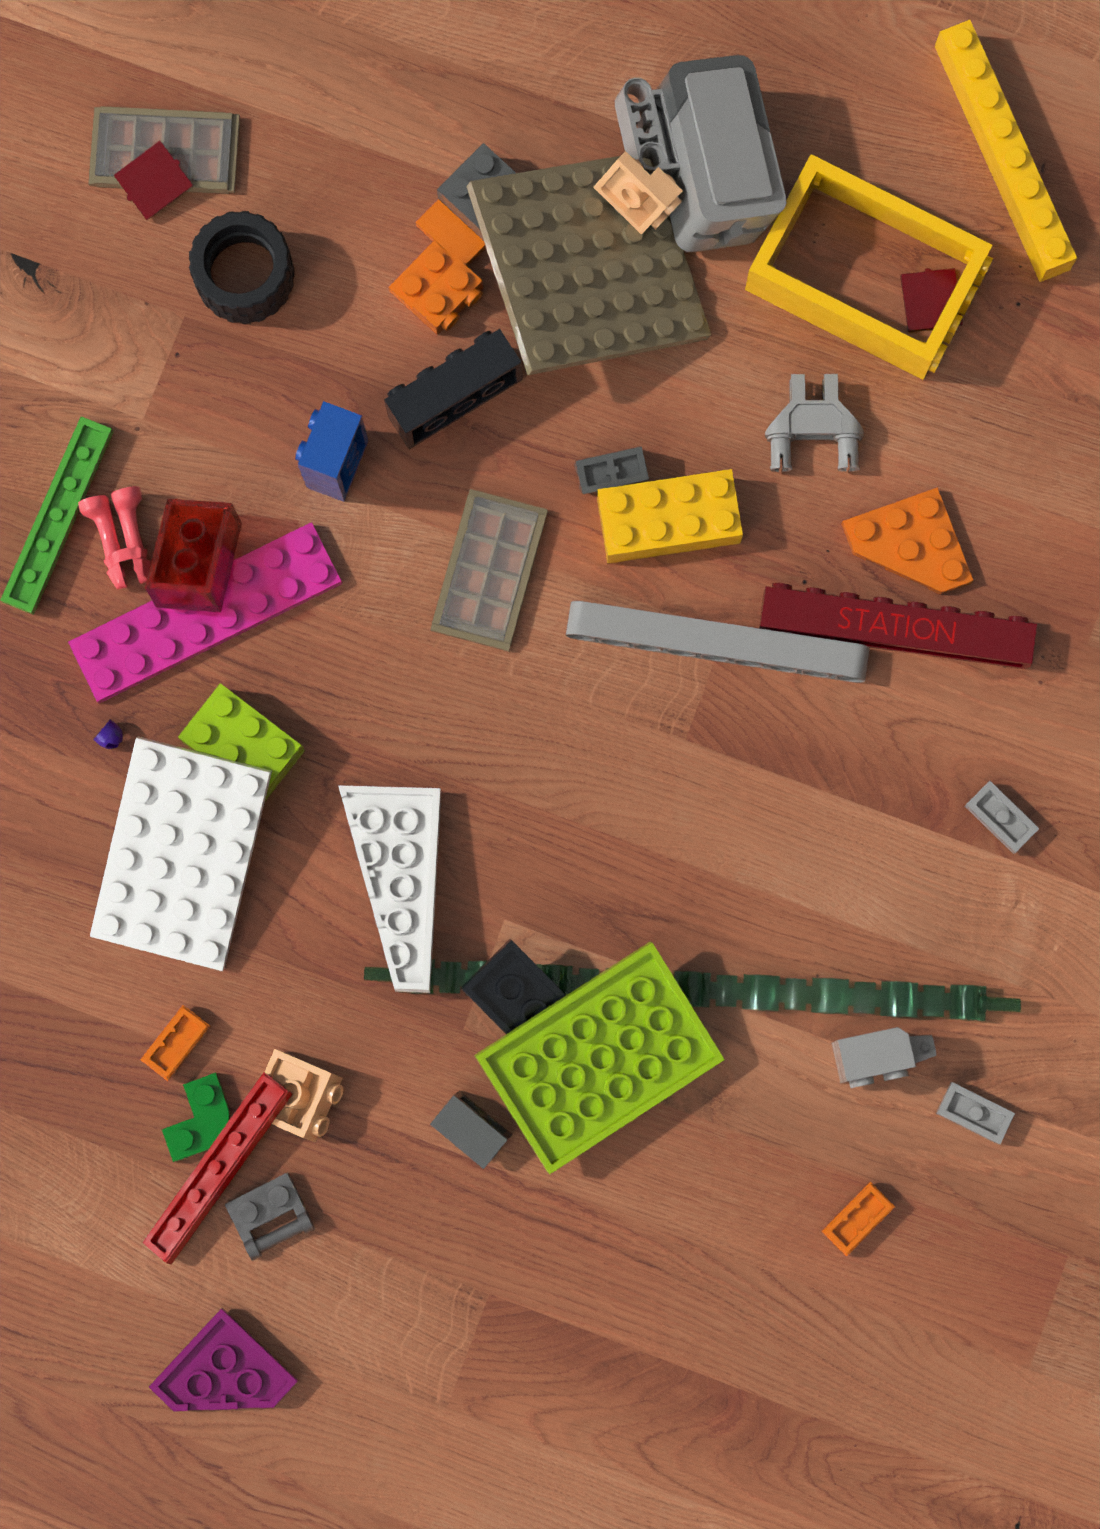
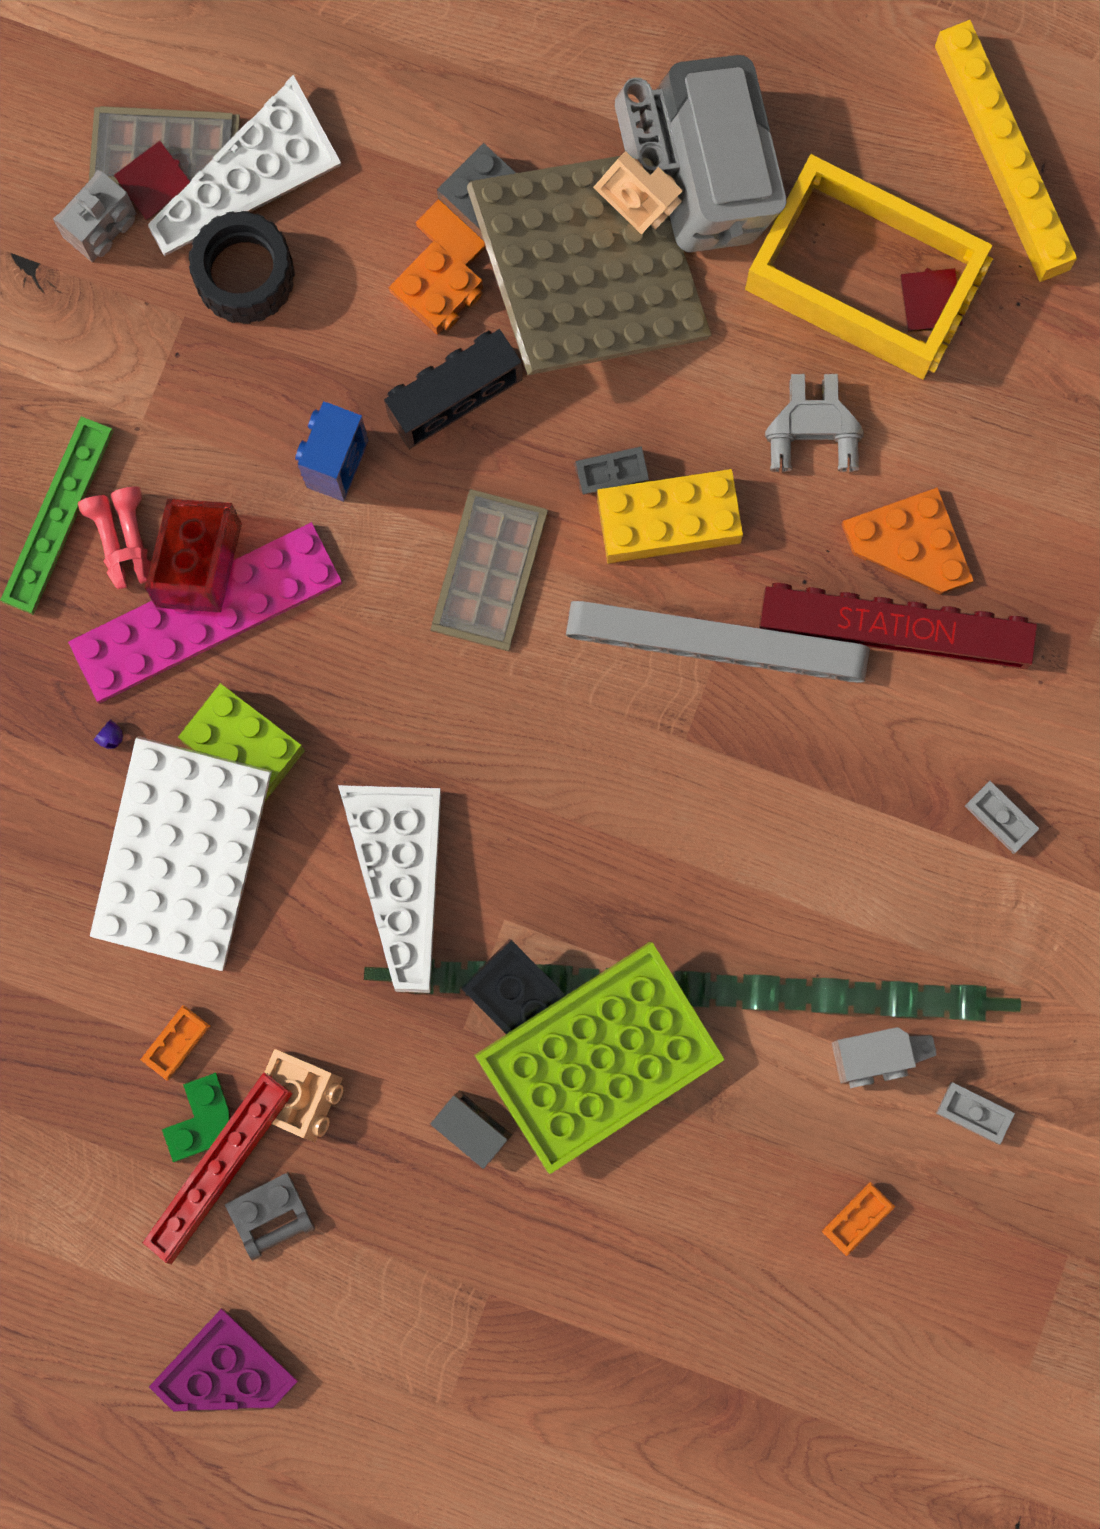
none -> light grey hinge [53,170,136,262]
none -> white wing [148,75,341,256]

